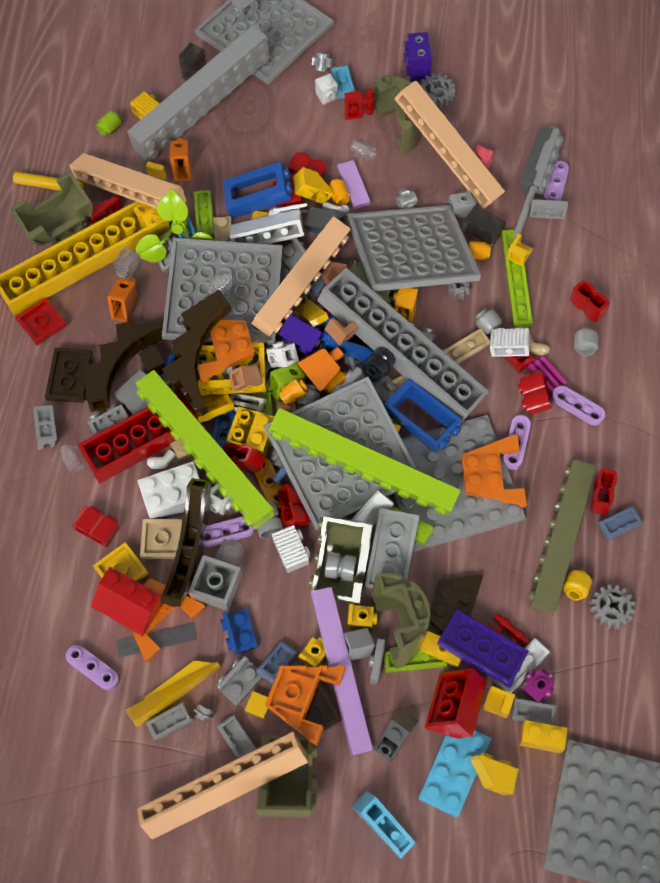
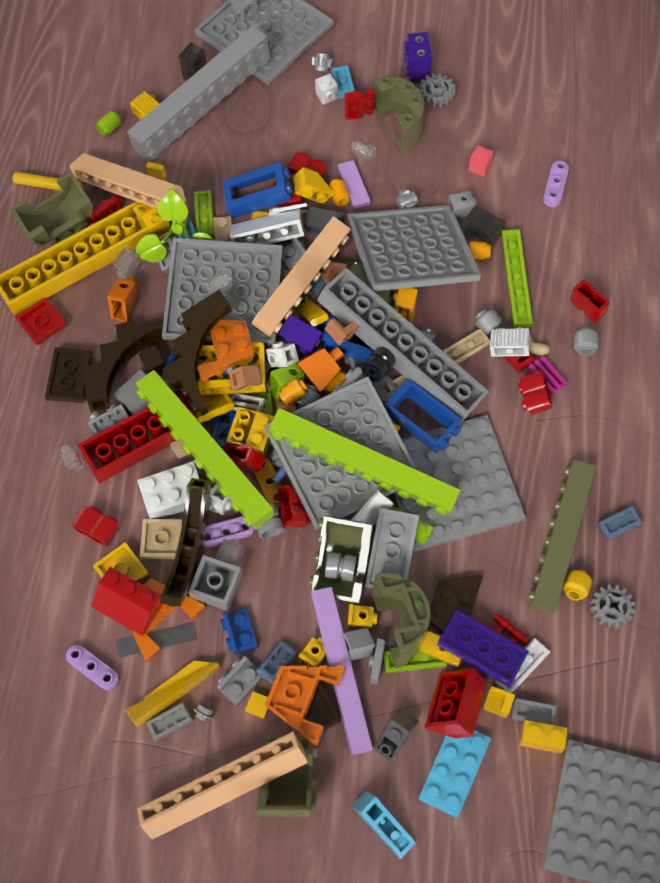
light grey hinge [33,405,57,450] -> none
white arm [147,449,176,469] -> none
orange torso [170,138,191,182] -> none
light grey plate [217,715,257,759] -> none
white brick [271,525,311,573] -> none
white arm [322,202,350,217] -> none
light nougat brick [395,80,505,209] -> none
light grey gear [448,282,470,300] -> none
orange wing [461,434,527,508] -> none
yellow slope [471,753,519,795] -> none
lavender plate [503,415,531,470] -> none
yellow panel [507,234,533,266] -> none
piece [513,126,564,238] -> none
magenta brick [520,668,555,702] -> none
light grey bracket [529,199,568,219] -> none
lavender plate [552,386,605,426] -> none
red brick [590,468,617,515] -> none

